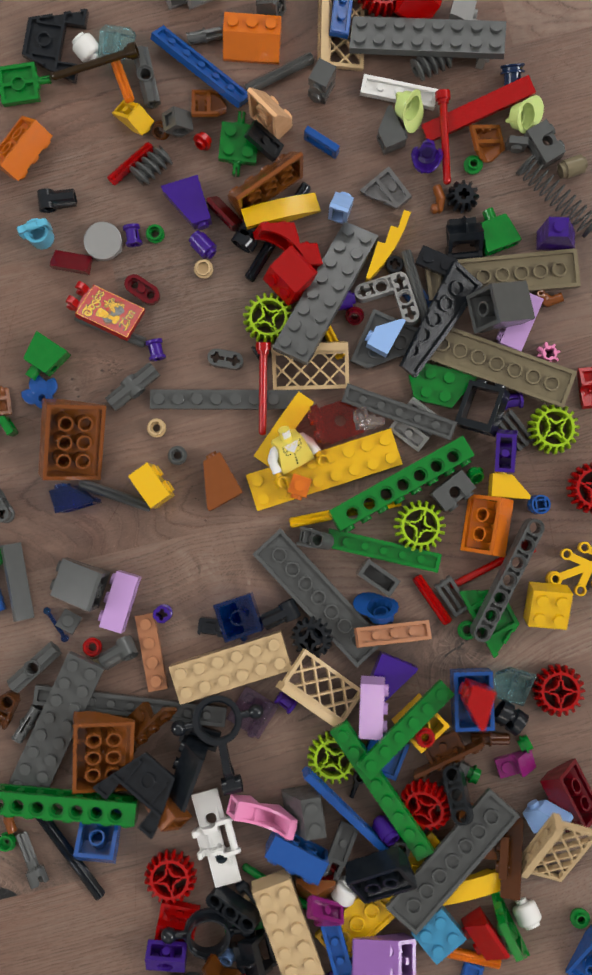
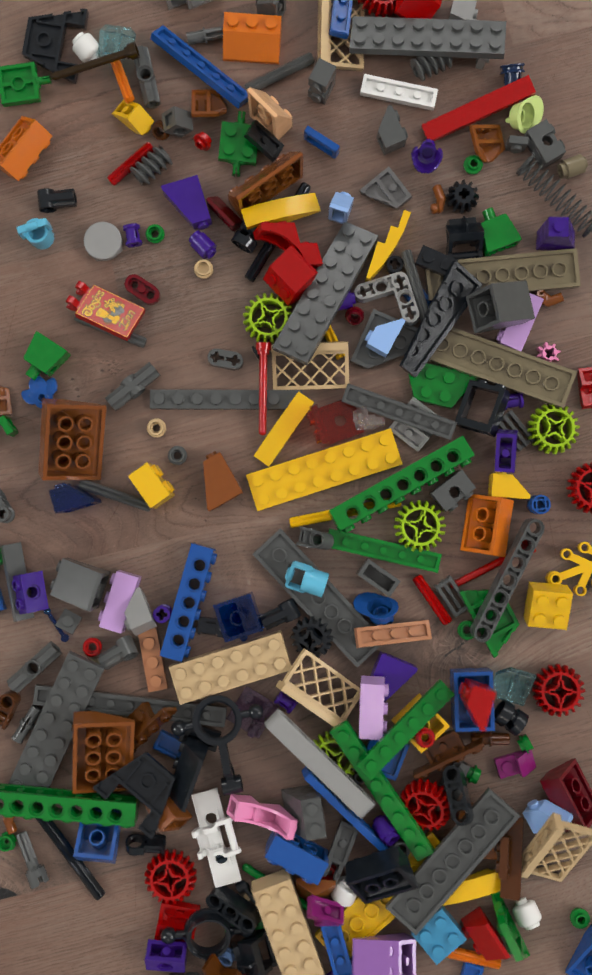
dark red slope [49,250,93,275] -> none
dark purple bush [145,338,166,362] -> none
torso [267,426,330,488] -> none
orange brick [287,473,312,501] -> none
yellowish green piece [394,89,424,133] -> none
red piece [435,89,451,185] -> none
green plate [466,467,484,484] -> none
none -> dark purple brick [12,571,49,614]
none -> light grey slope [124,587,157,636]
none -> black piece [125,833,166,856]
none -> blue tile [153,729,181,759]
none -> blue brick [160,543,217,662]
none -> light grey beam [264,709,376,819]
none -> medium azure piece [285,561,329,598]

